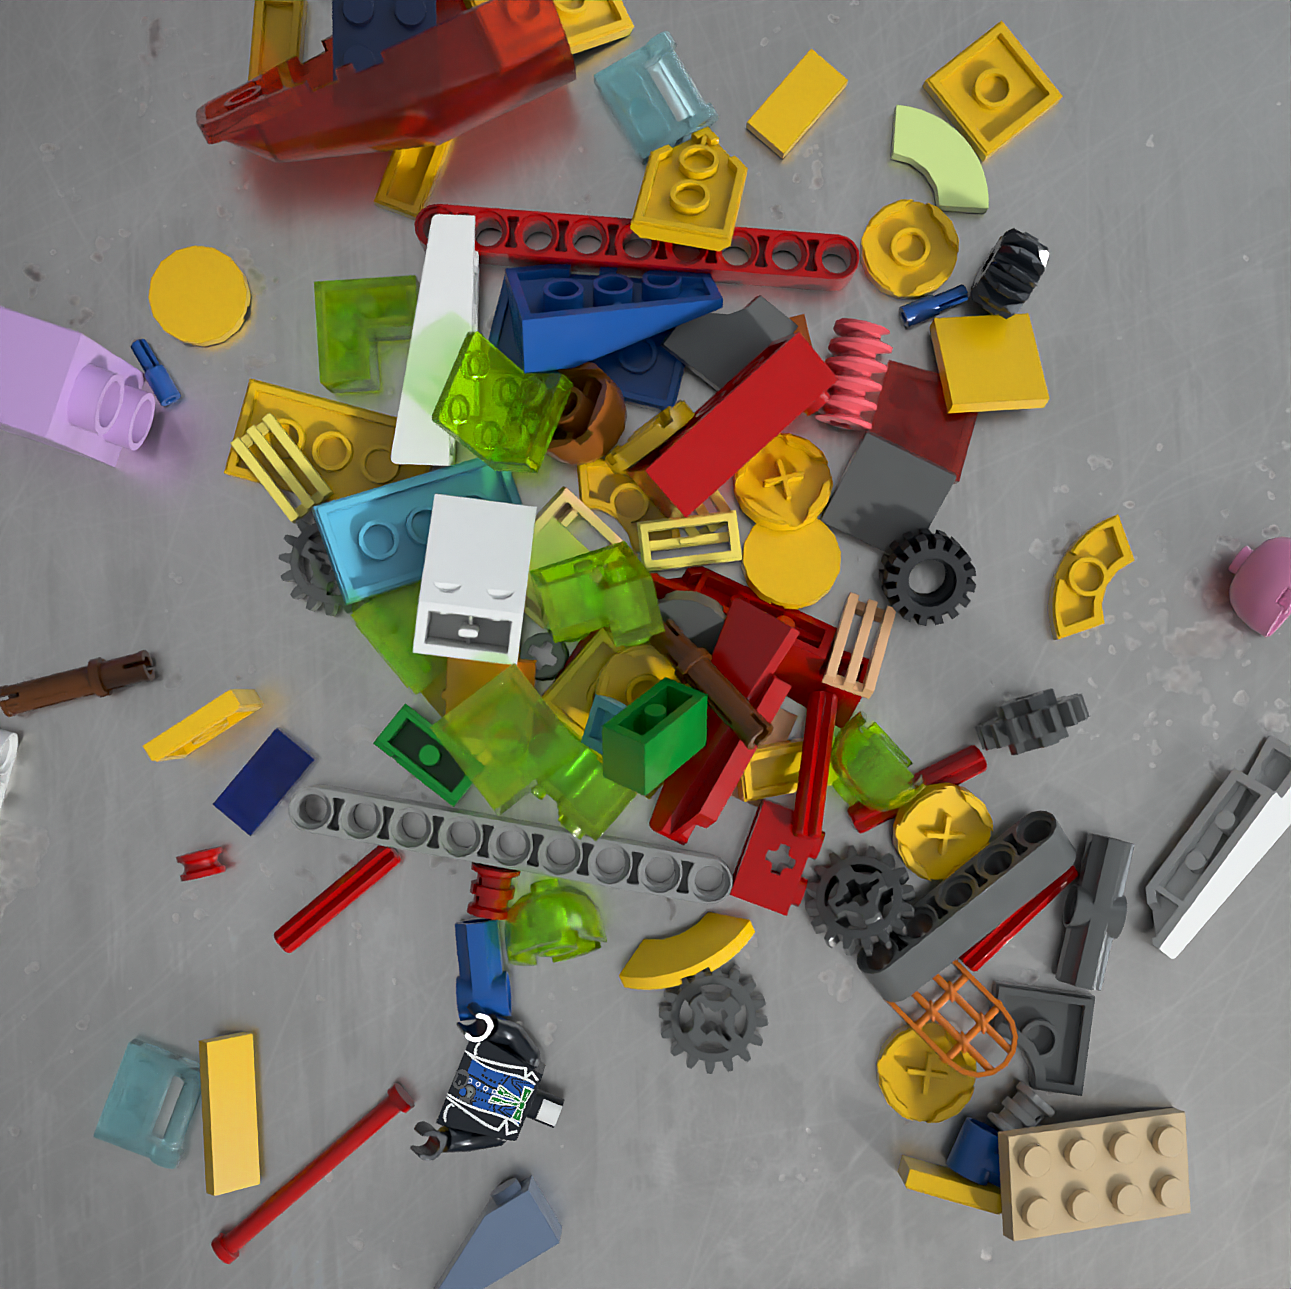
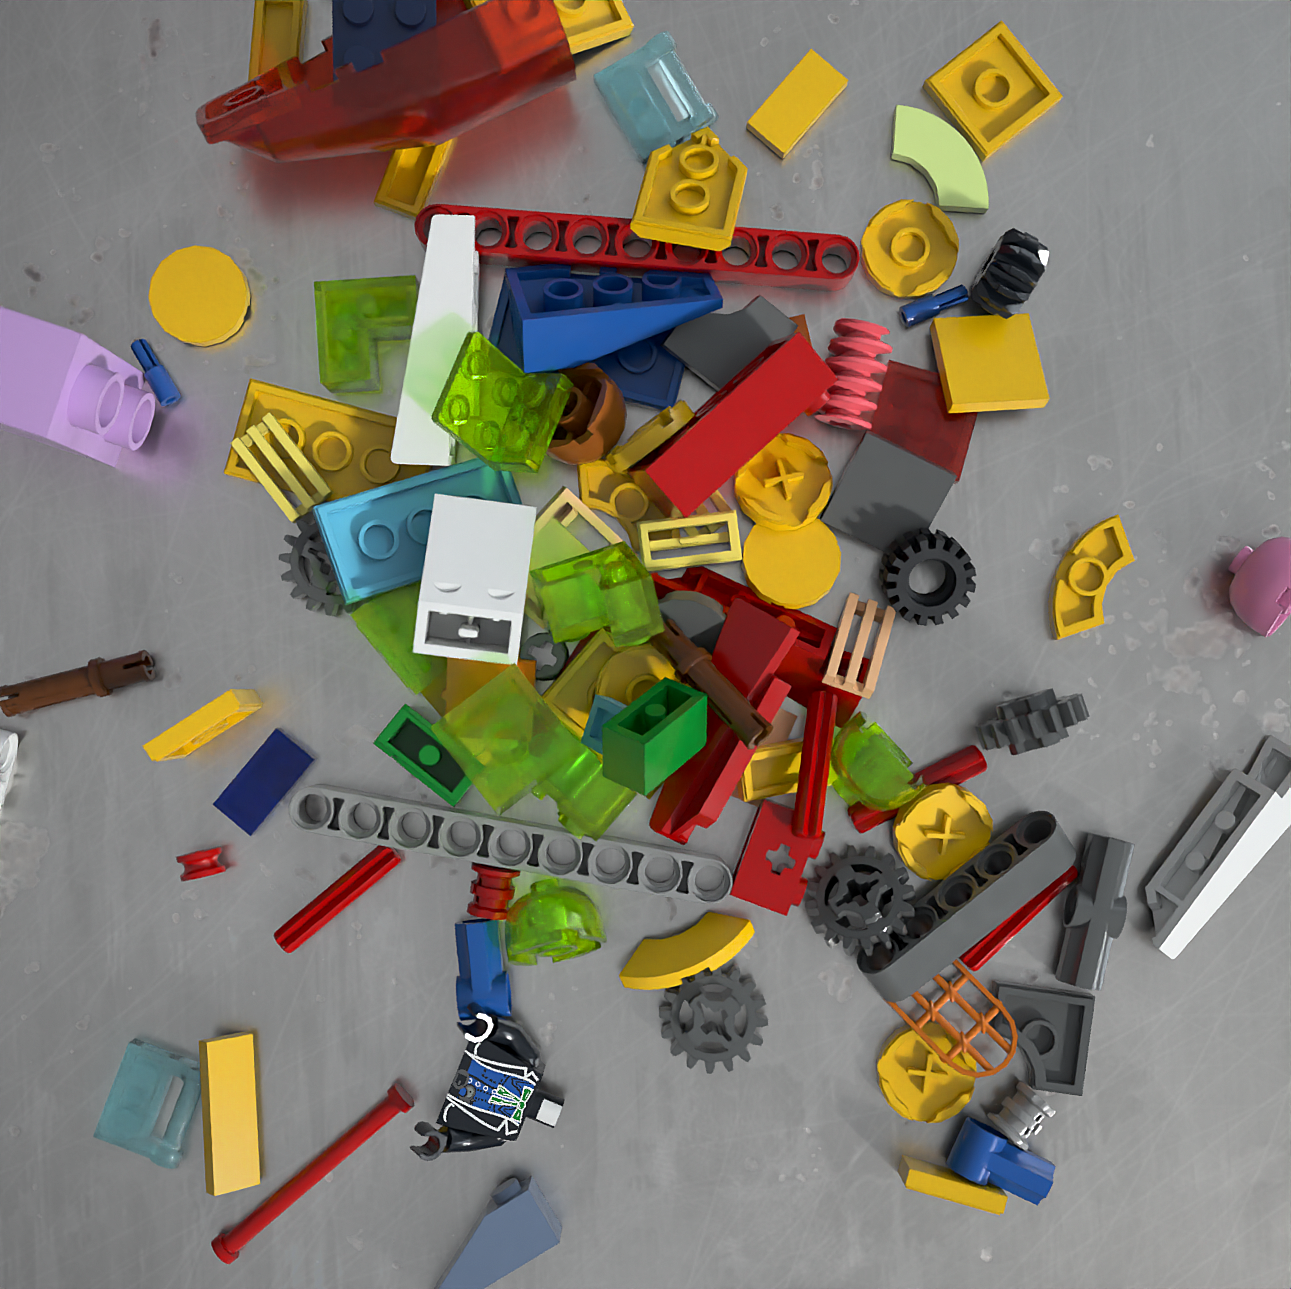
tan plate [998,1108,1191,1241] -> none

